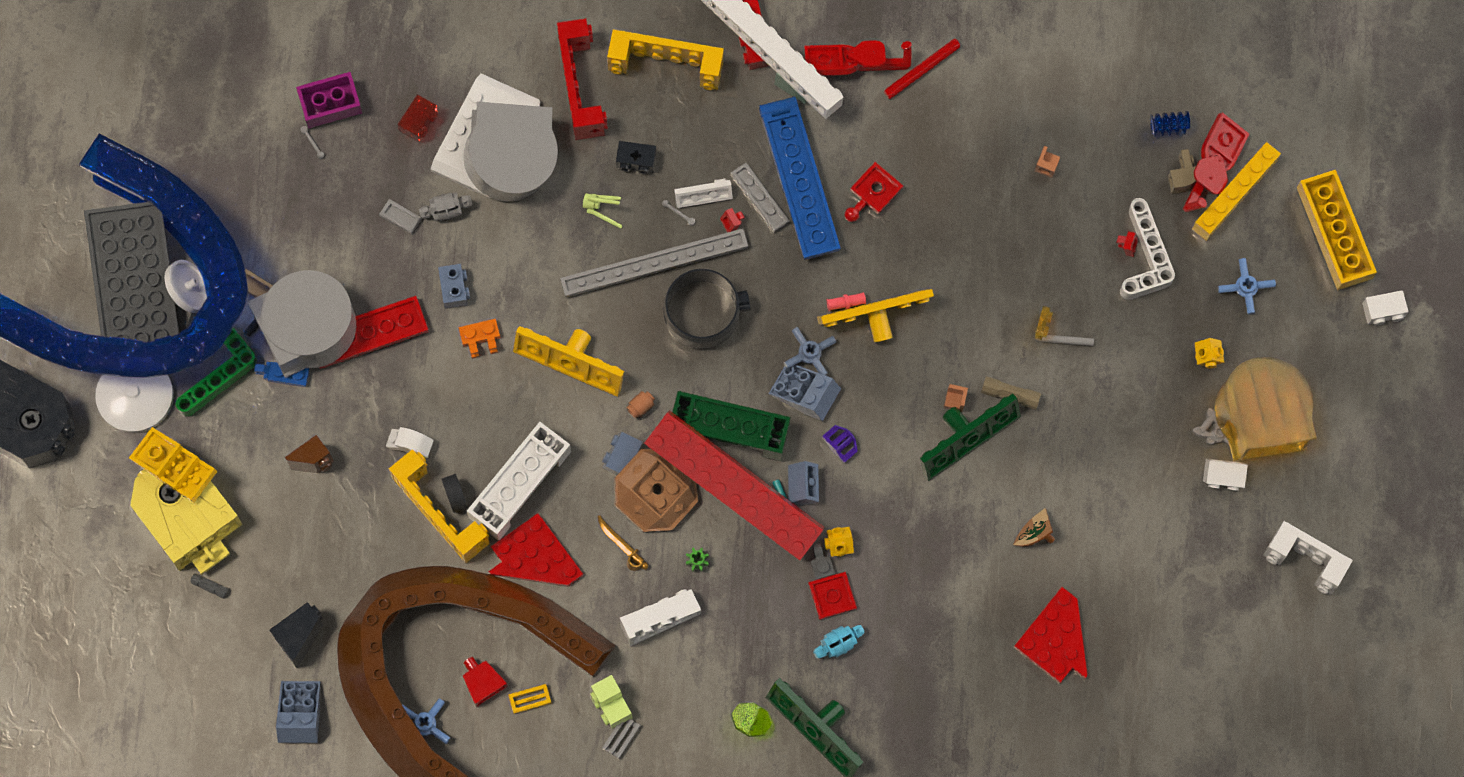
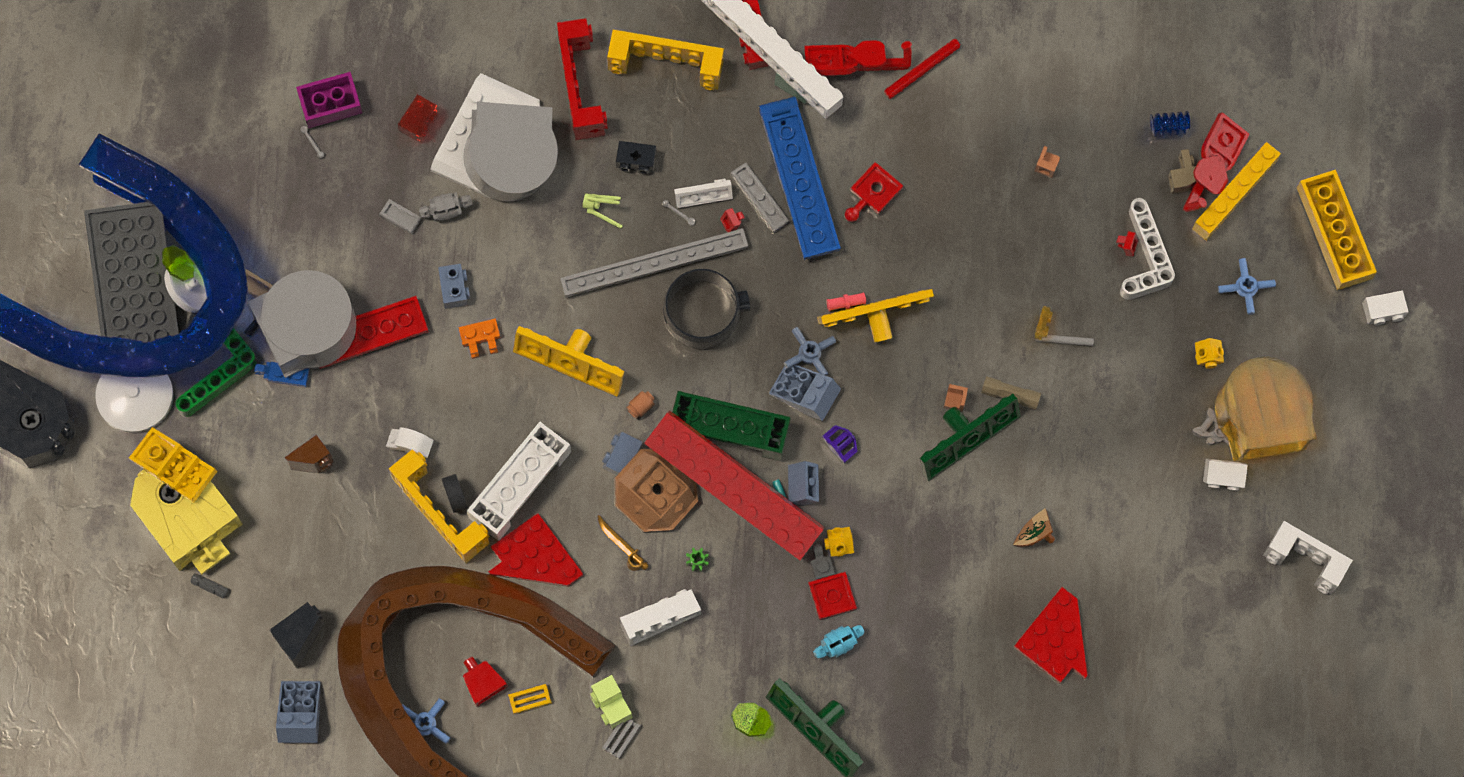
none -> clear neon green piece [162,245,195,282]

